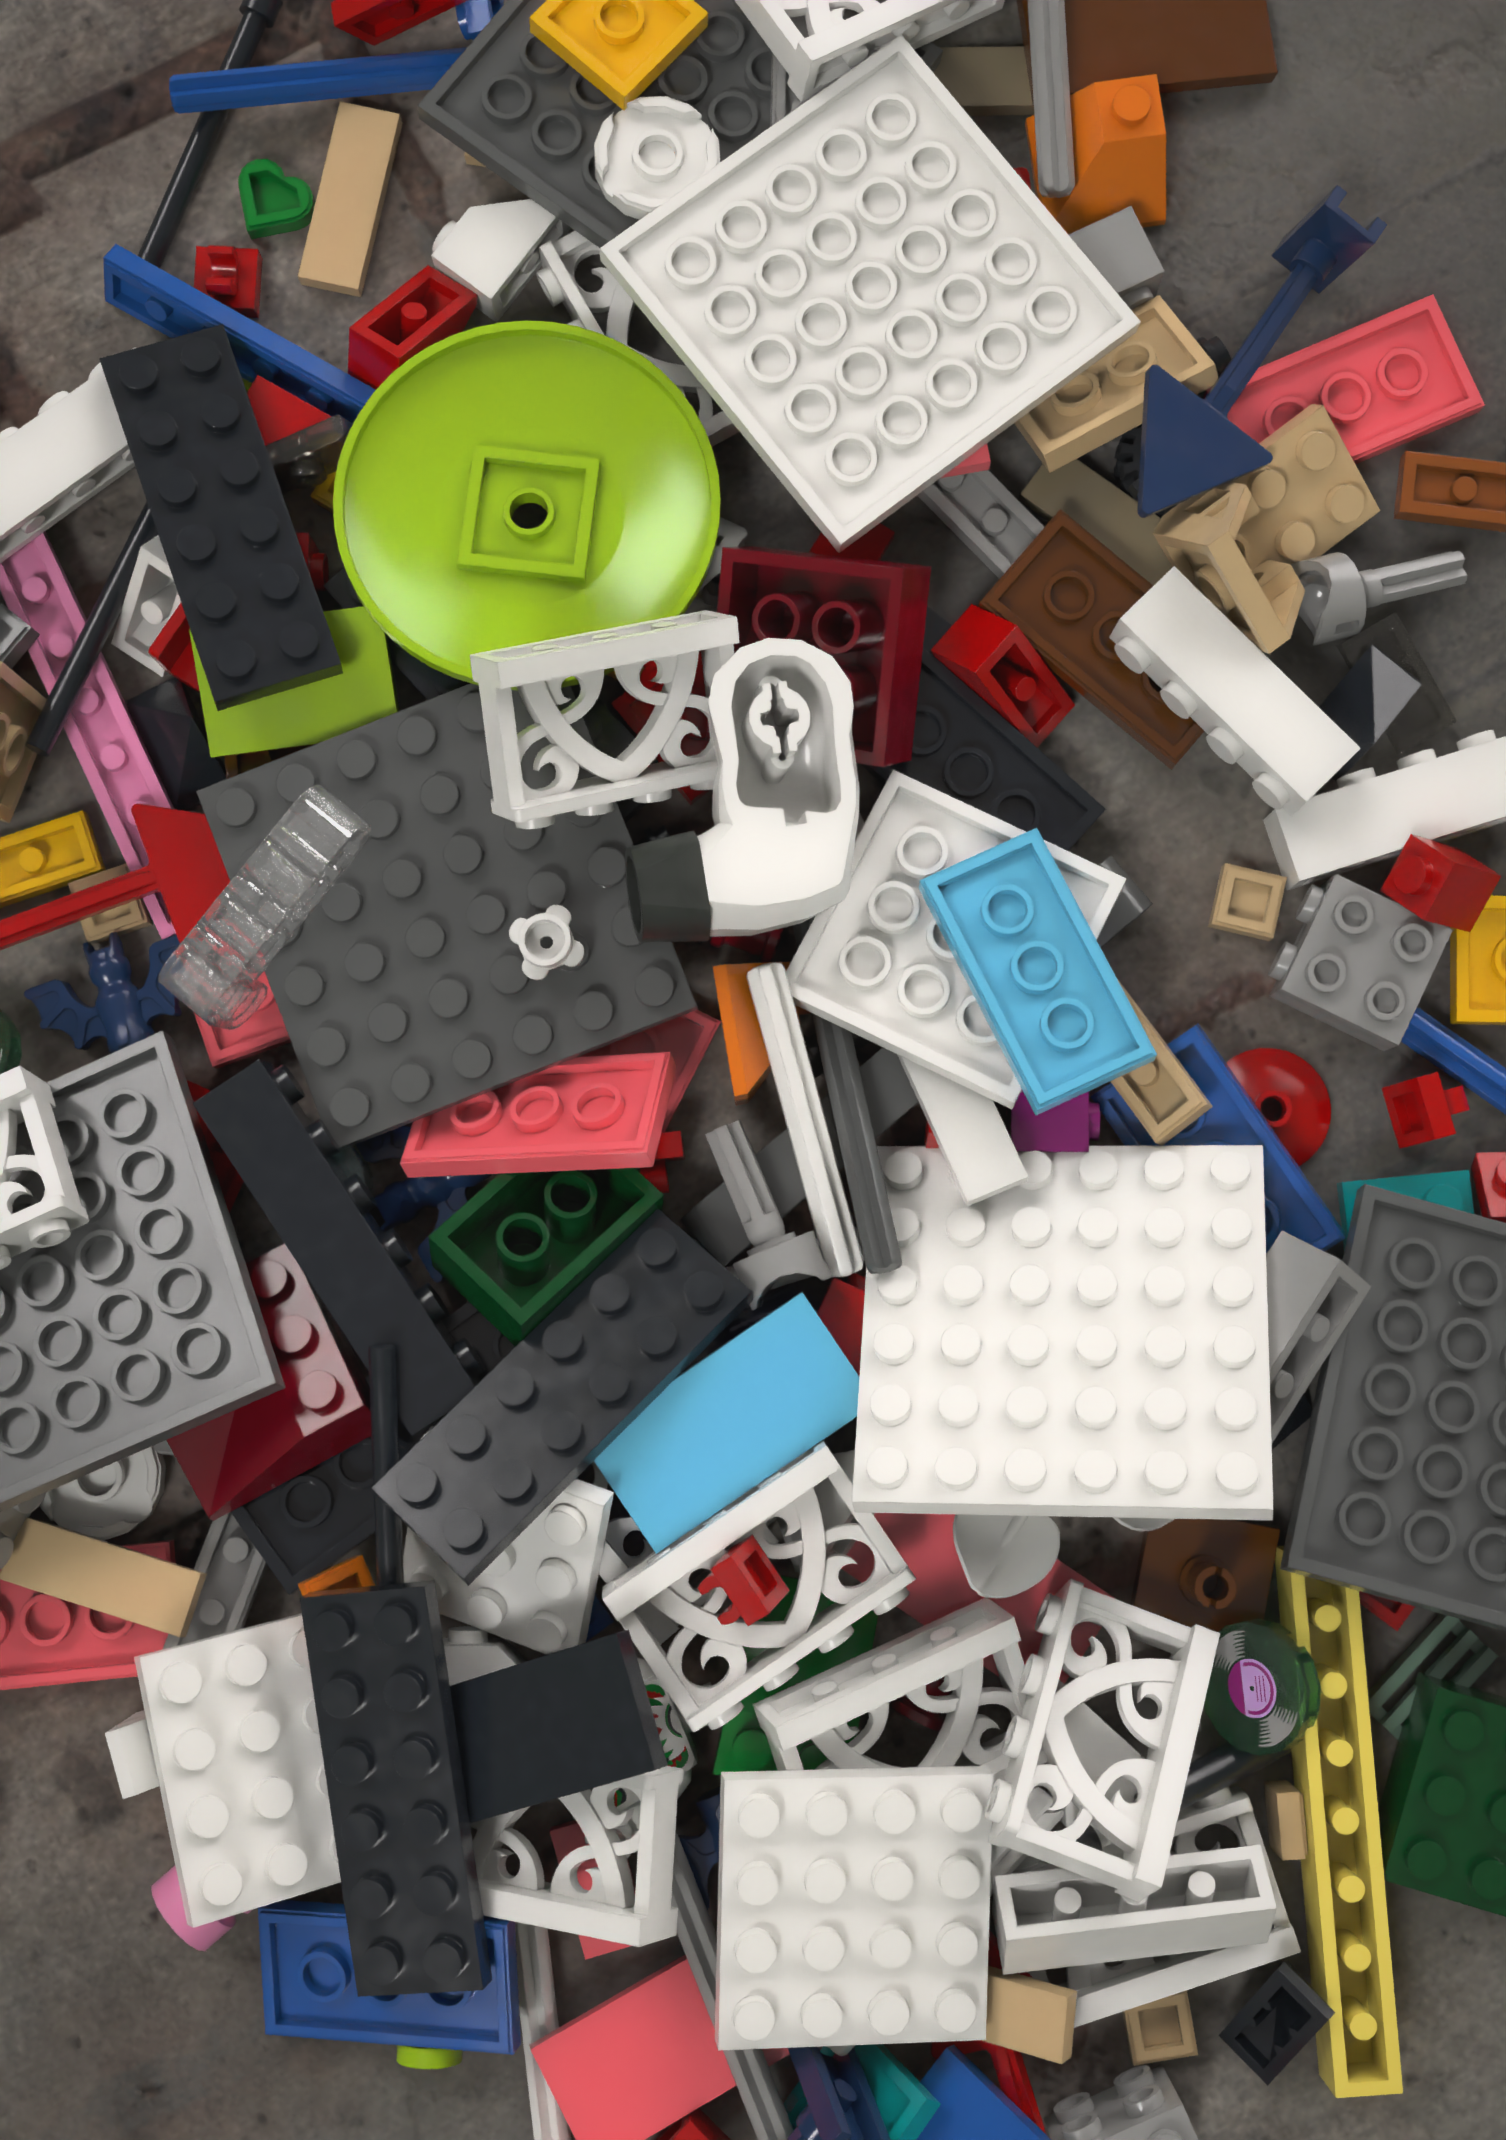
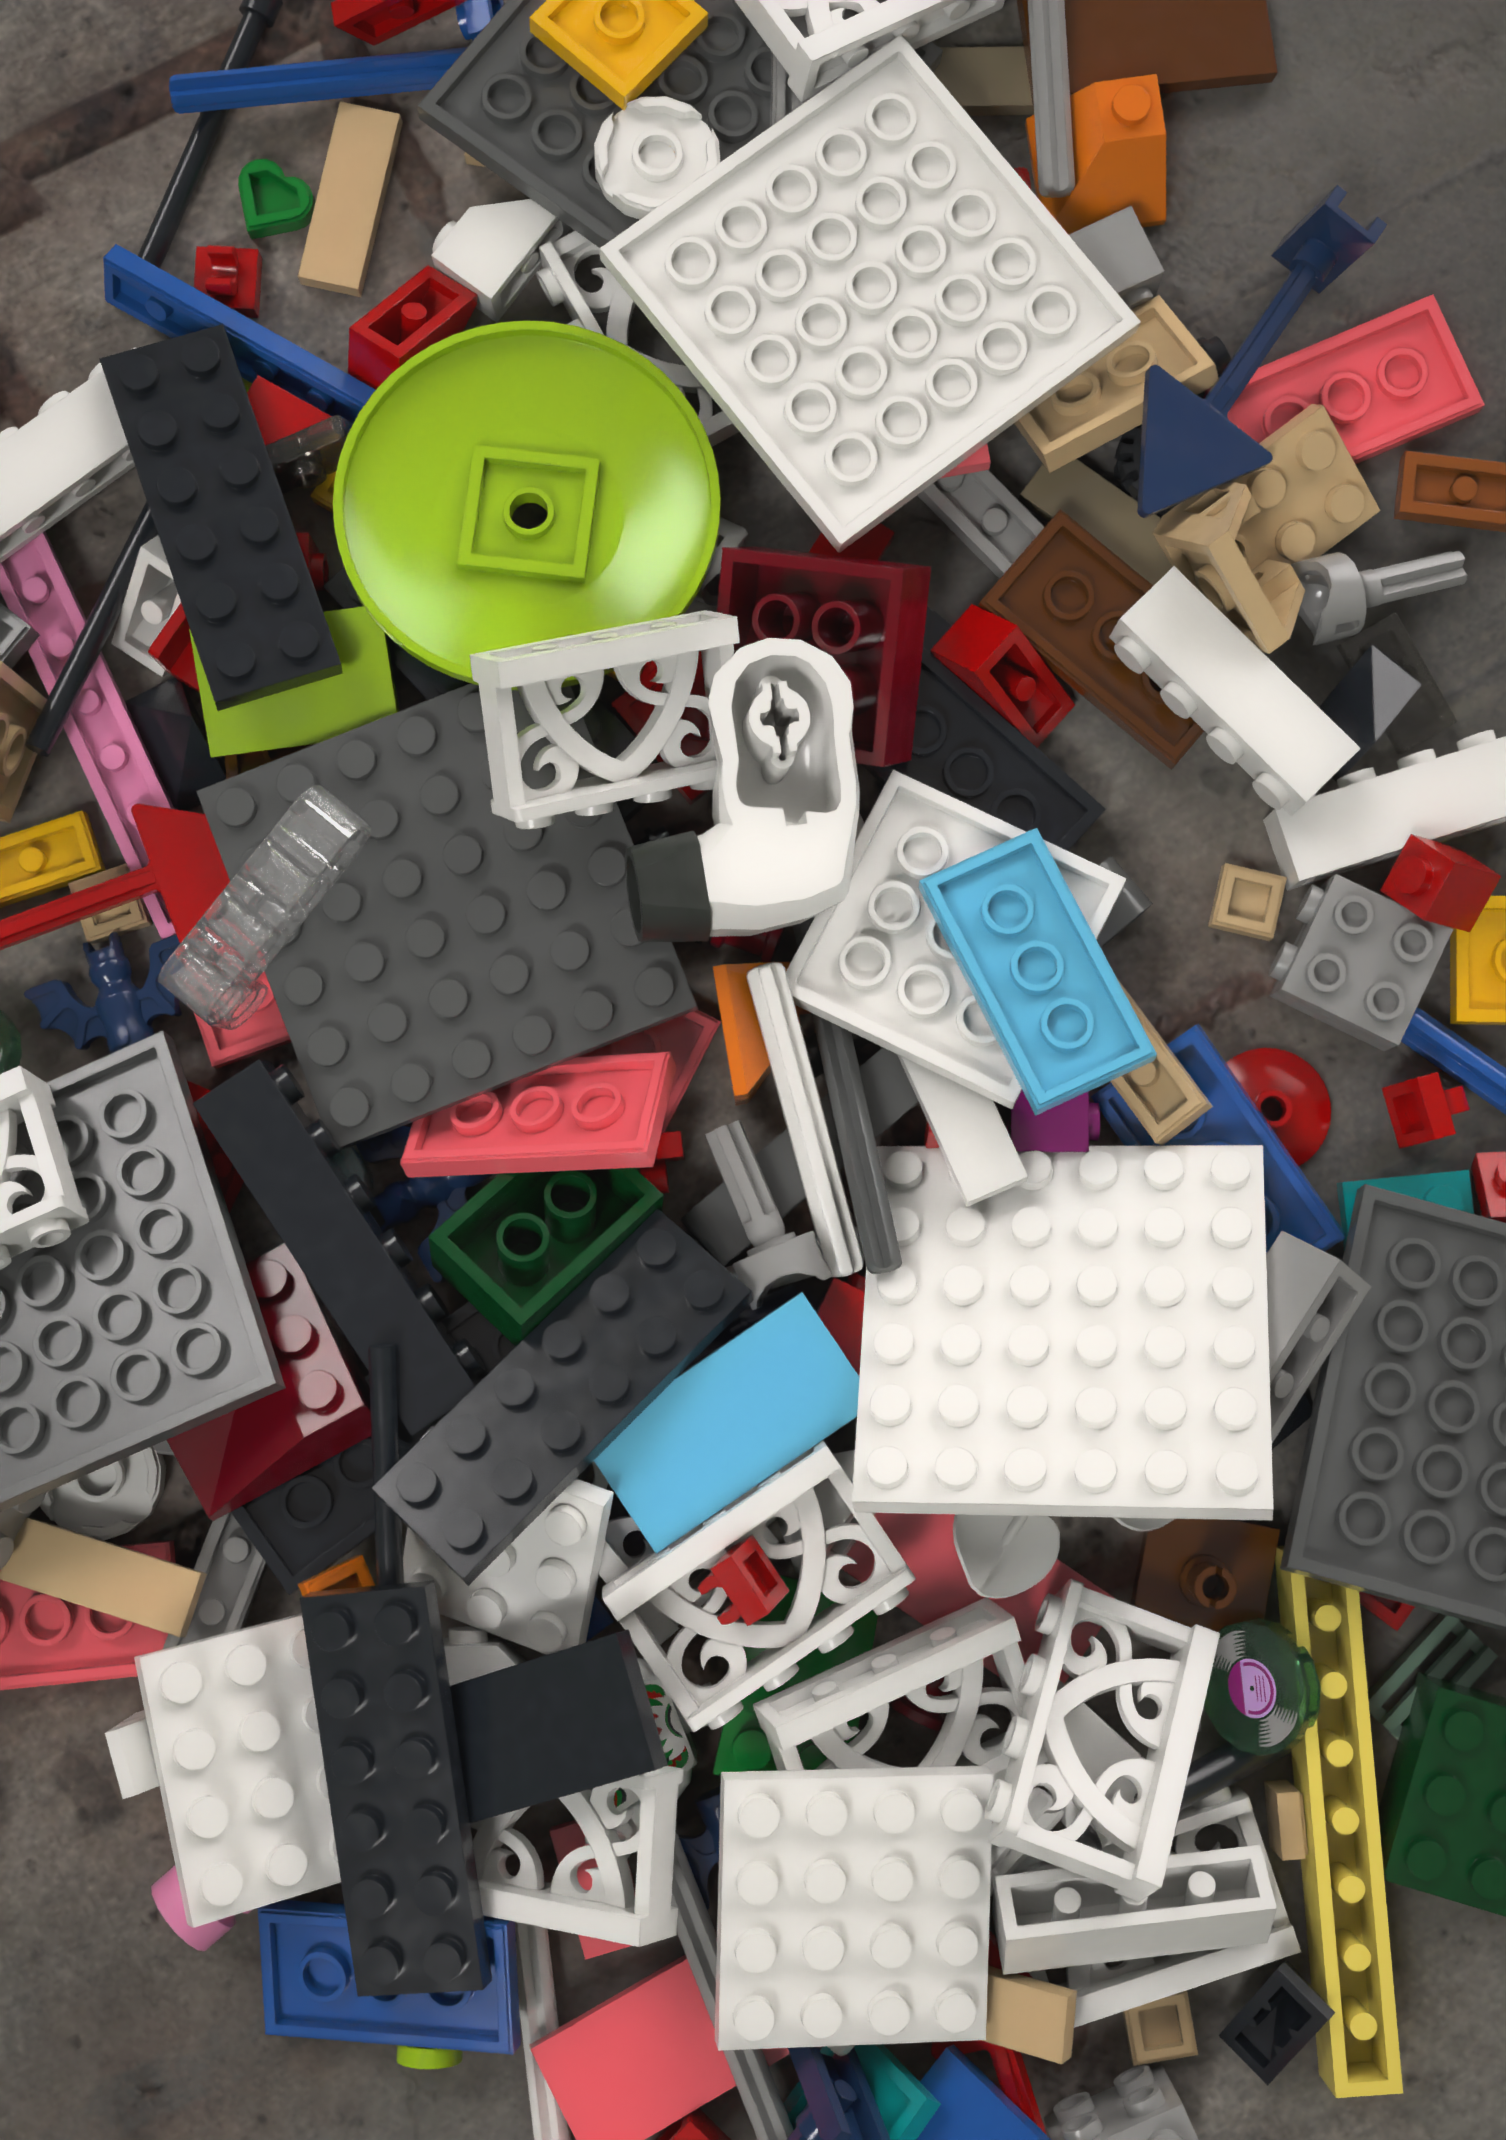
white plate [509,905,584,980] -> none

